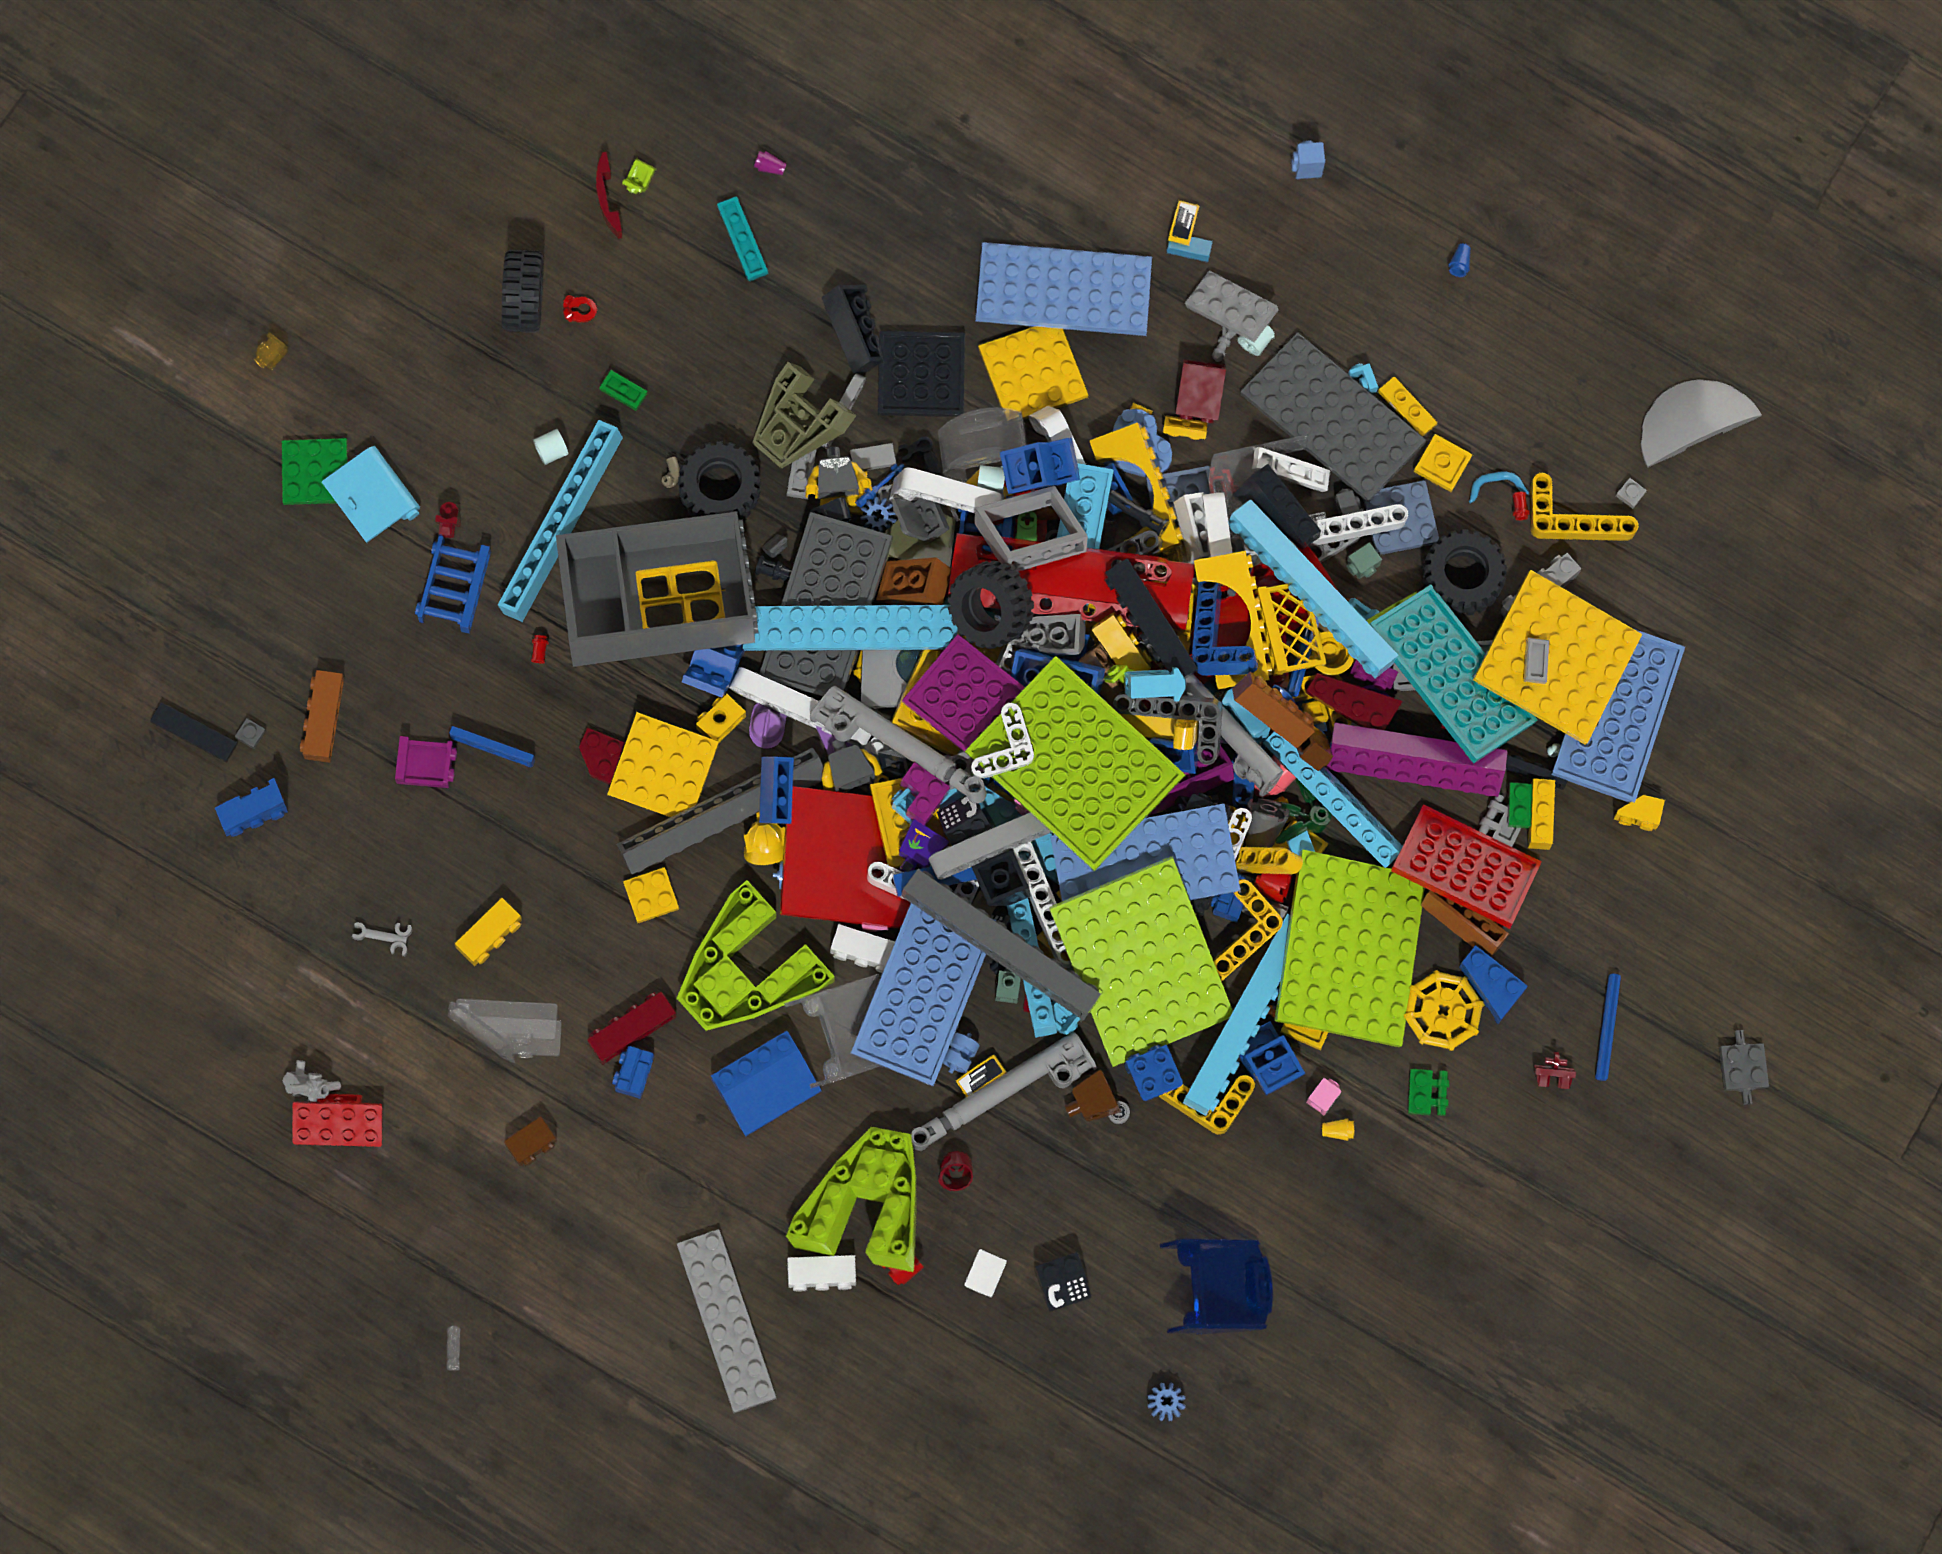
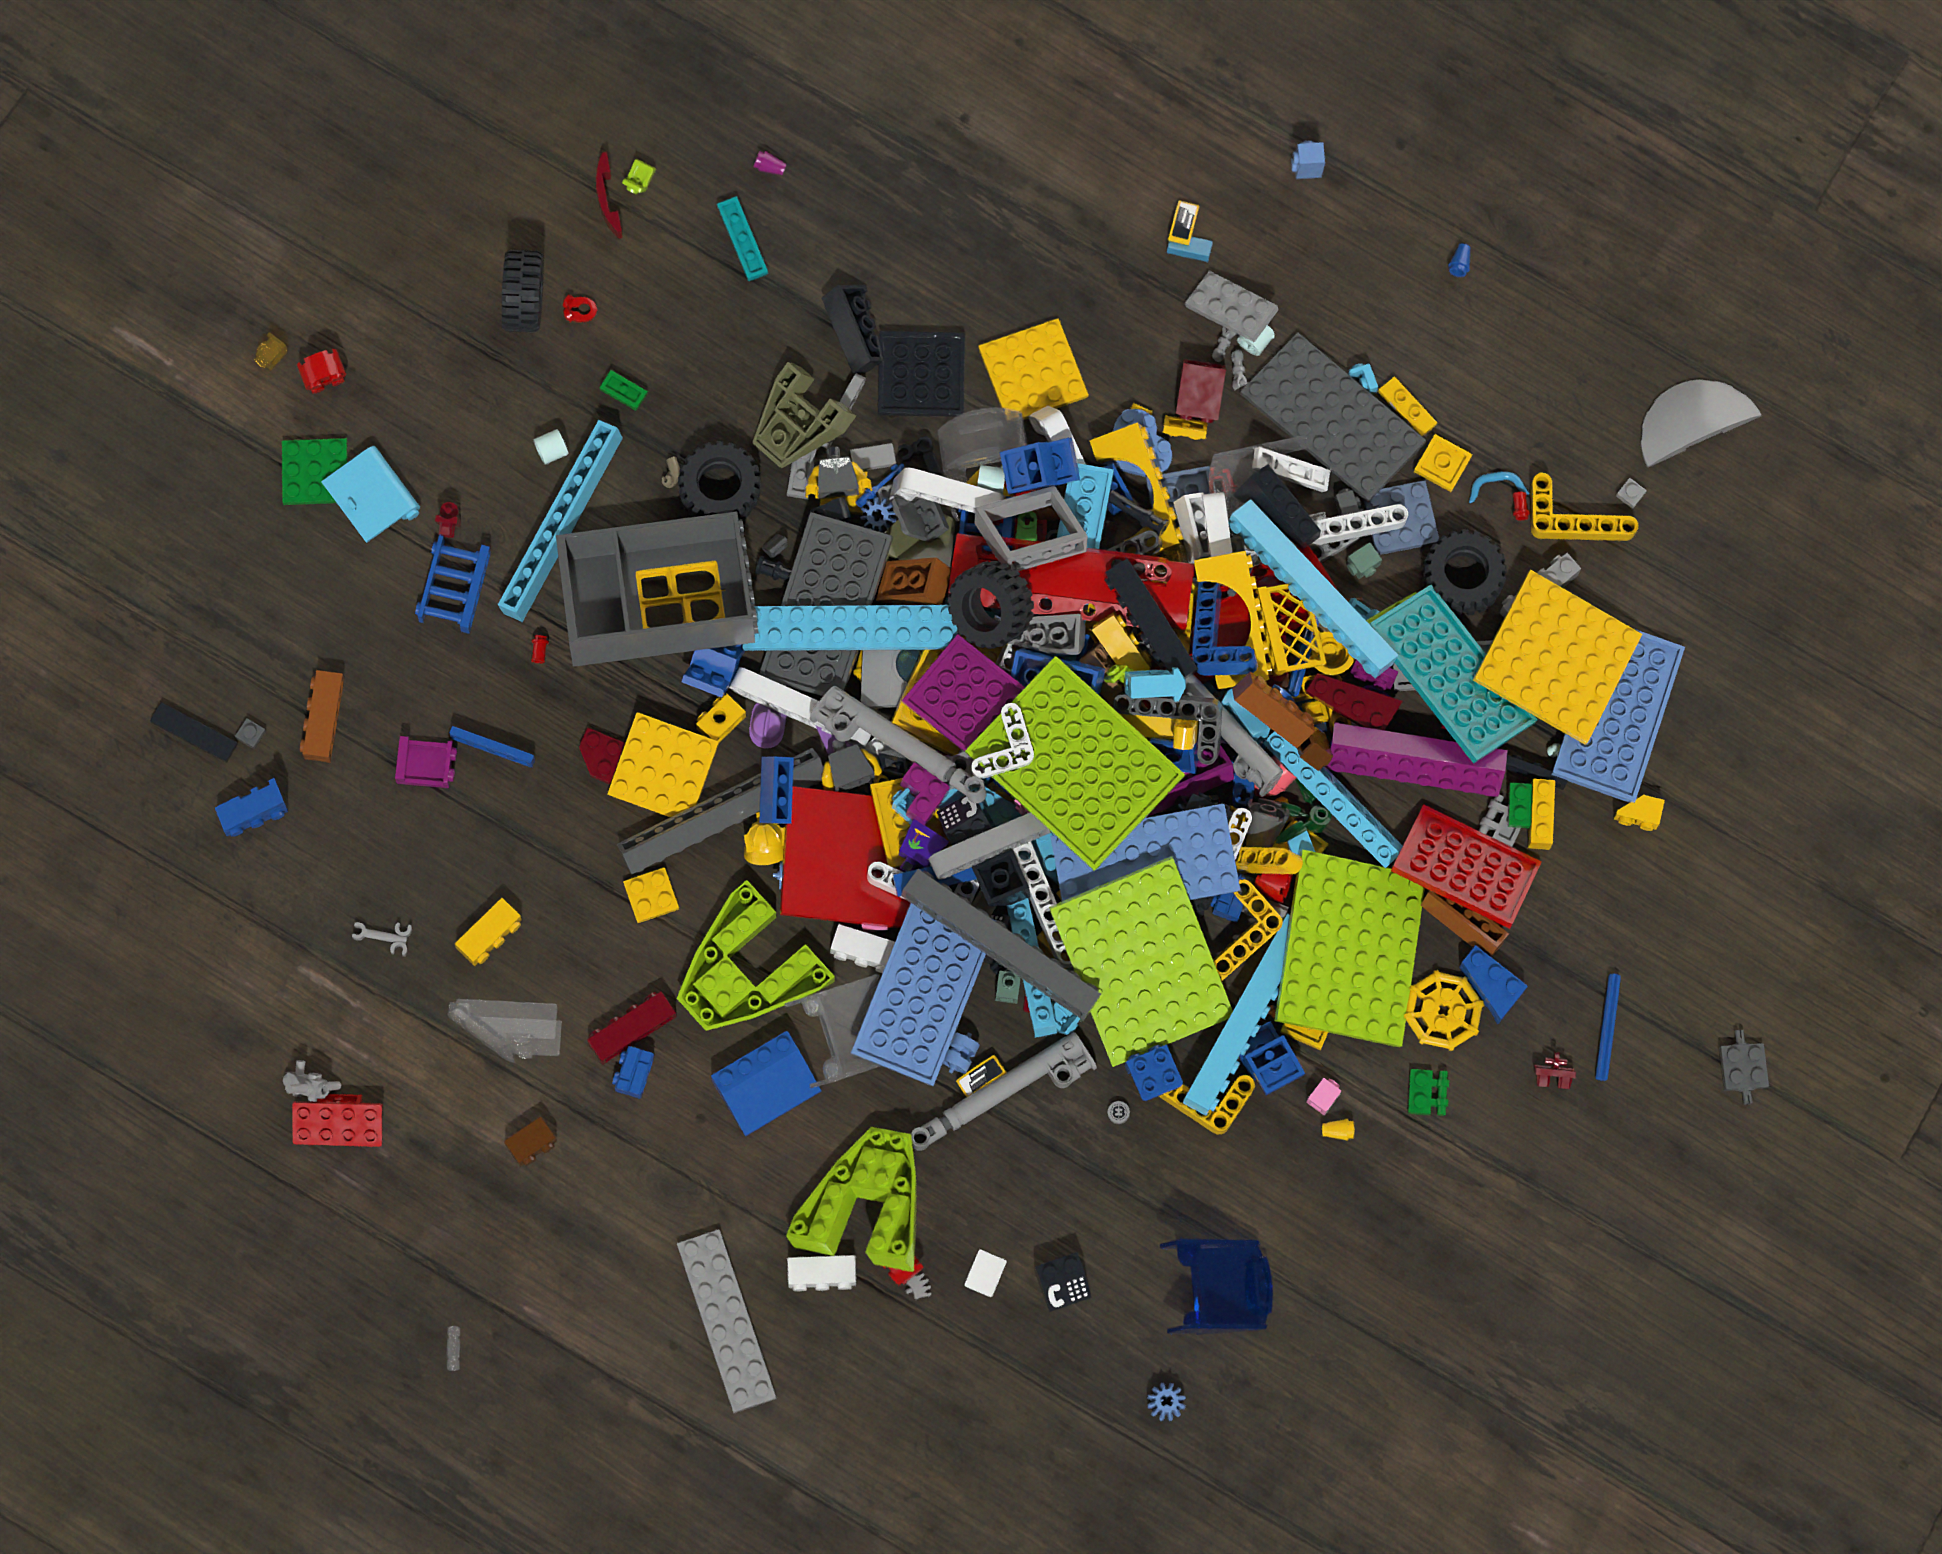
dark red helmet [938,1151,973,1191] -> none
medium blue plate [976,242,1152,336] -> none
reddish brown torso [1065,1070,1121,1122] -> none
light grey tile [1524,638,1549,684] -> none
none -> red brick [297,349,346,394]
none -> light grey piece [905,1274,931,1299]
none -> light grey piece [1231,350,1248,390]

